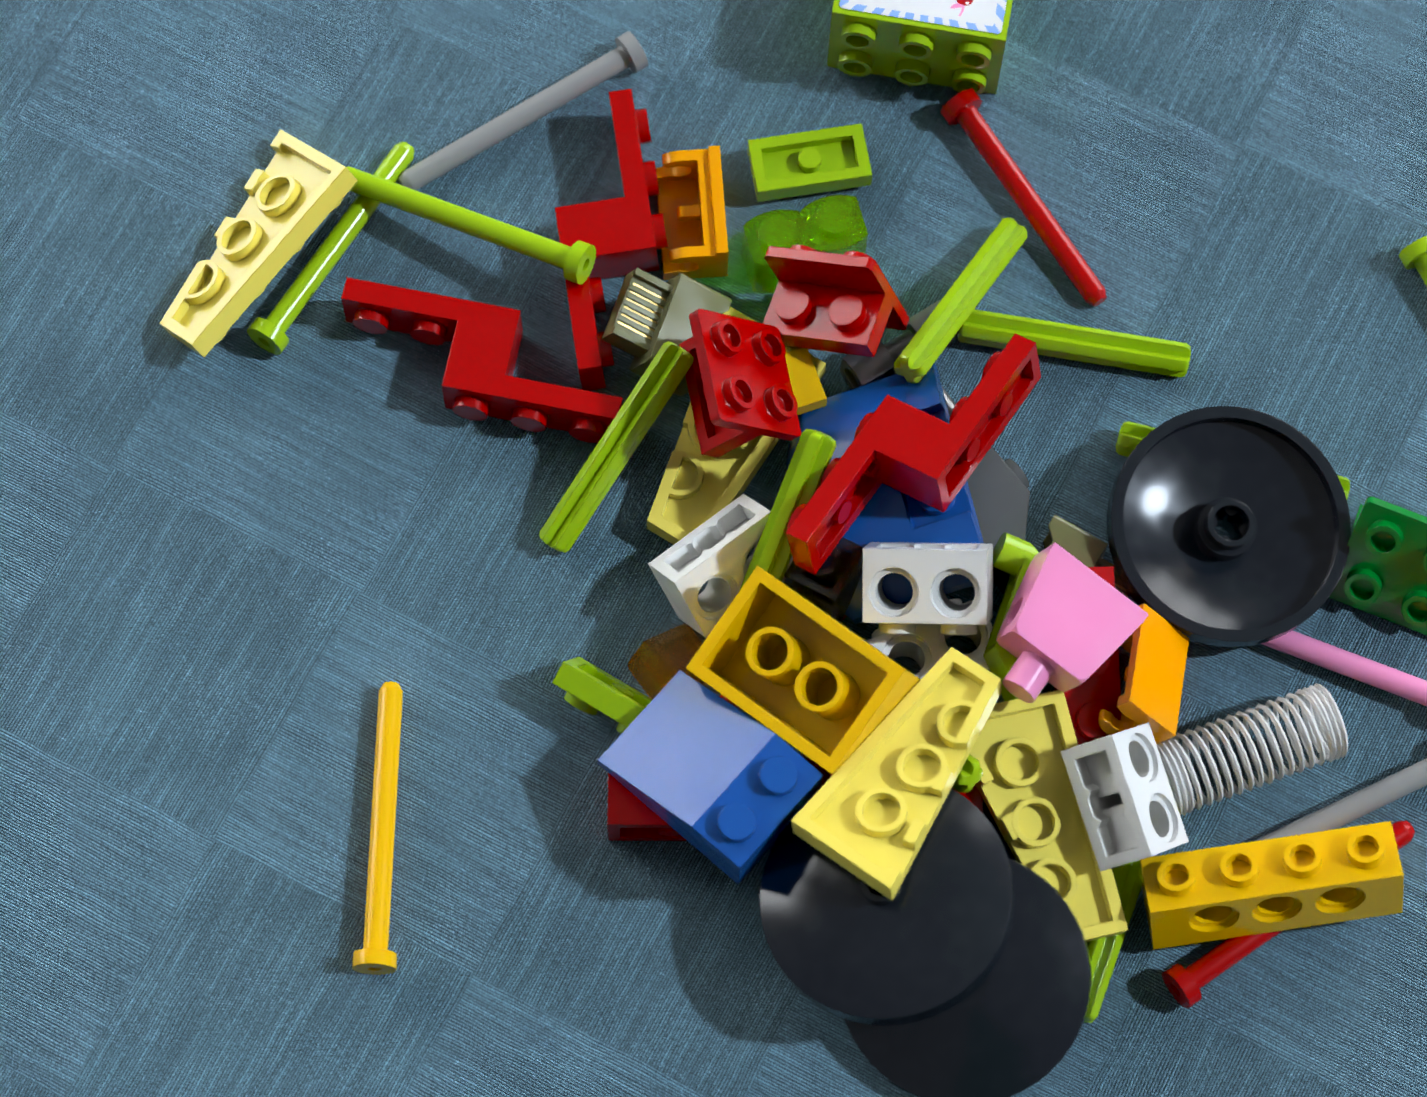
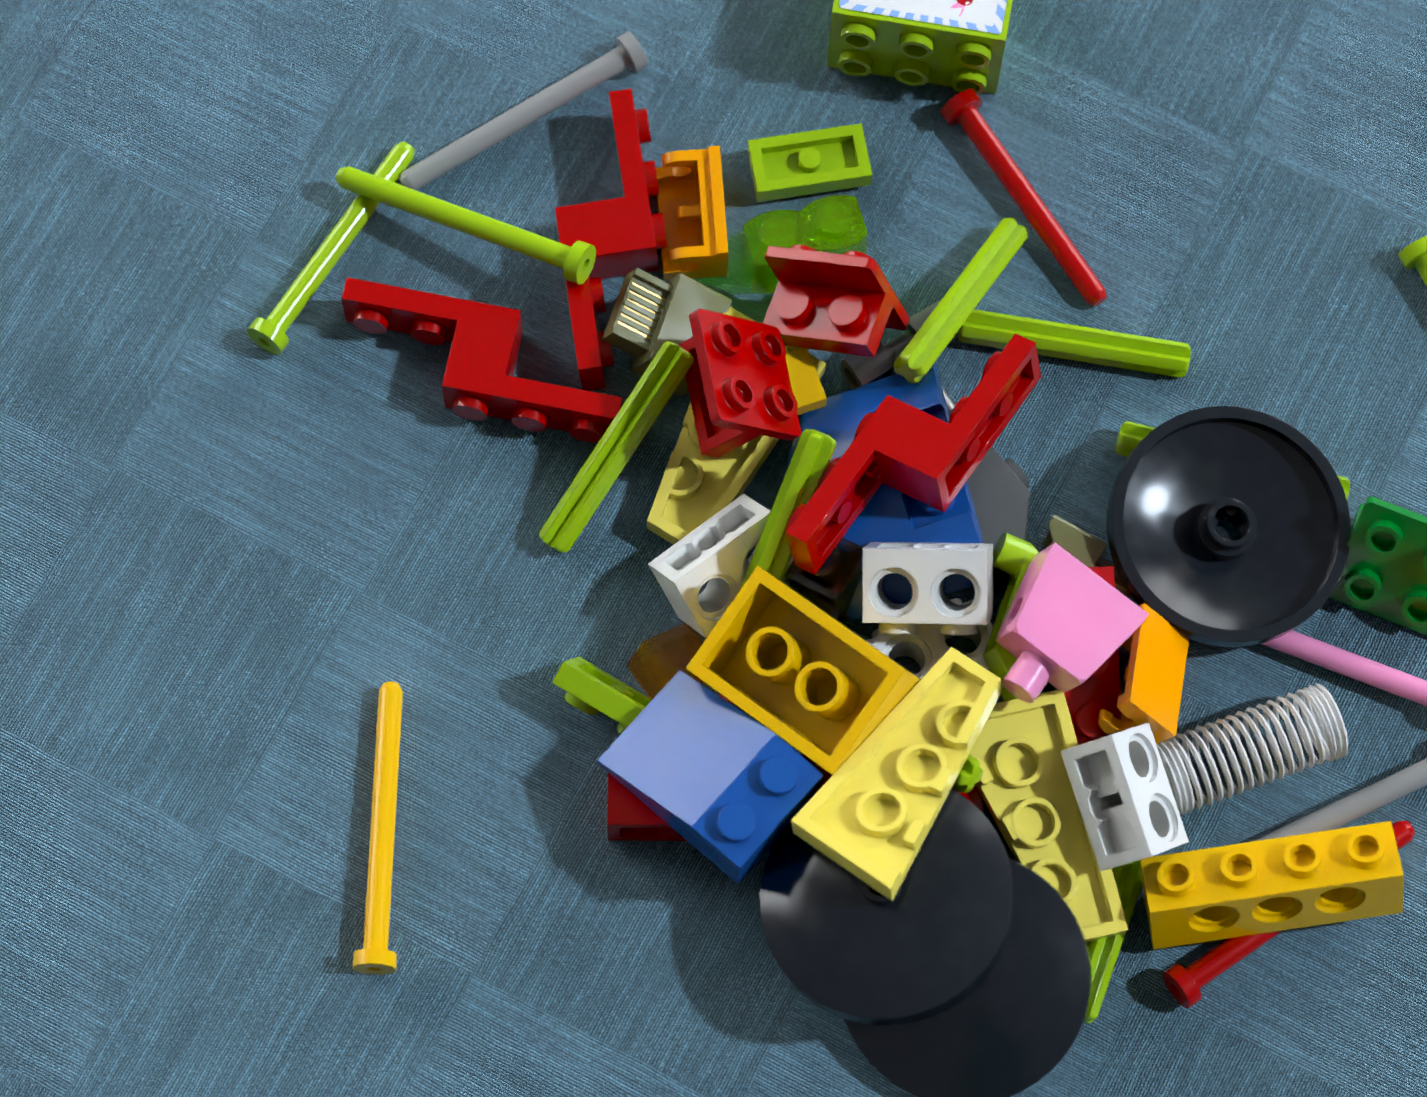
light yellow wing [160,129,358,358] -> none

